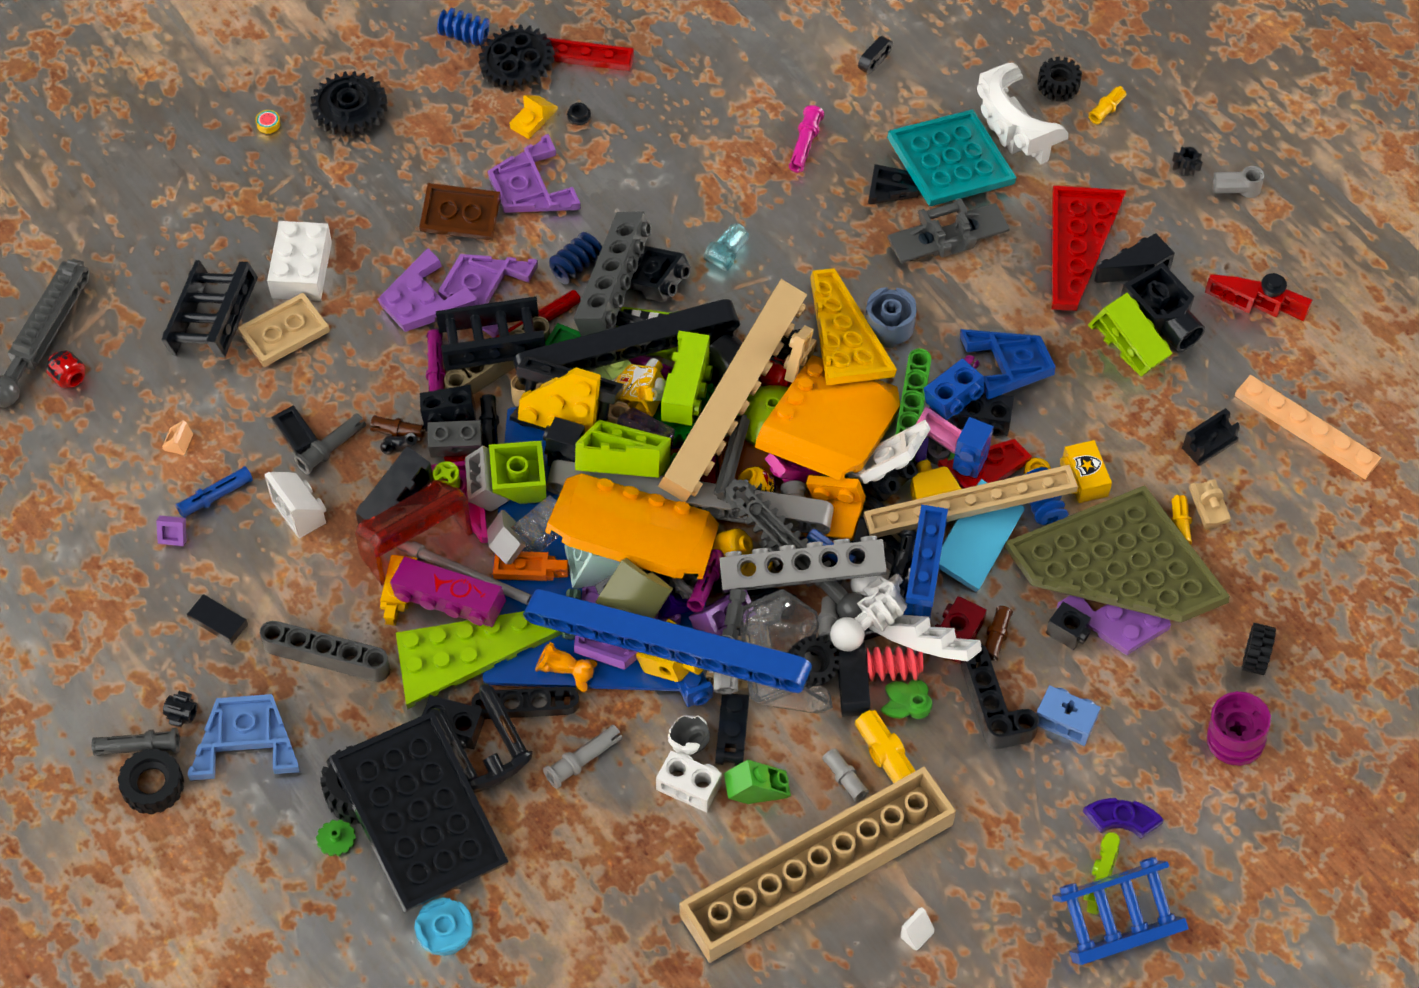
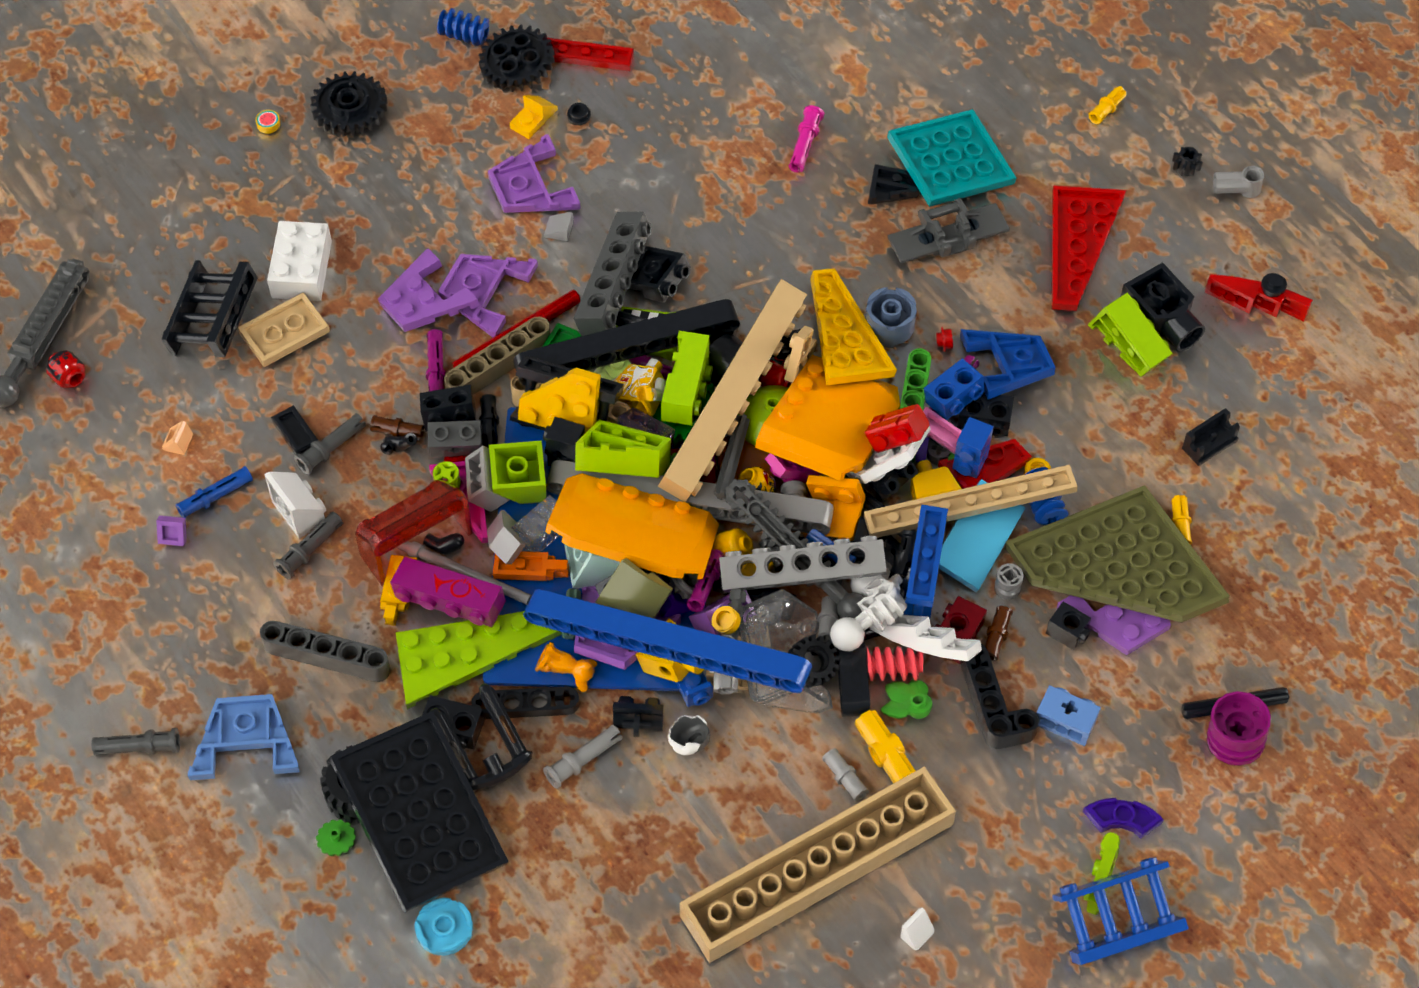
black tyre [118,748,184,814] -> none
black gear [163,691,198,727] -> none
black tile [187,594,248,645] -> none
black wedge [355,446,435,543] -> none
reddish brown plate [419,183,501,241] -> none
black fence [436,296,546,371] -> none
dark blue piece [549,232,602,285] -> none
white brick [656,751,722,812] -> none
clear light blue piece [704,223,749,271] -> none
black plate [715,693,749,766] -> none
bright green slope [724,760,791,804] -> none
black beam [858,36,893,74] -> none
white piece [977,63,1068,165] -> none
black tyre [1037,57,1082,101] -> none
yellow brick [1060,440,1112,503] -> none
black slope [1094,233,1175,283] -> none
tan hips [1189,479,1231,530] -> none
light nougat plate [1235,375,1382,480] -> none
black tyre [1242,622,1276,675] -> none
none -> dark grey pin [273,512,343,579]
none -> black arm [423,533,464,555]
none -> light grey slope [544,212,574,241]
none -> black hips [613,696,663,737]
none -> yellow tile [711,606,741,635]
none -> red brick [865,404,930,453]
none -> red plate [936,327,953,352]
none -> light grey wheel [994,563,1023,600]
none -> black axle [1181,687,1289,719]

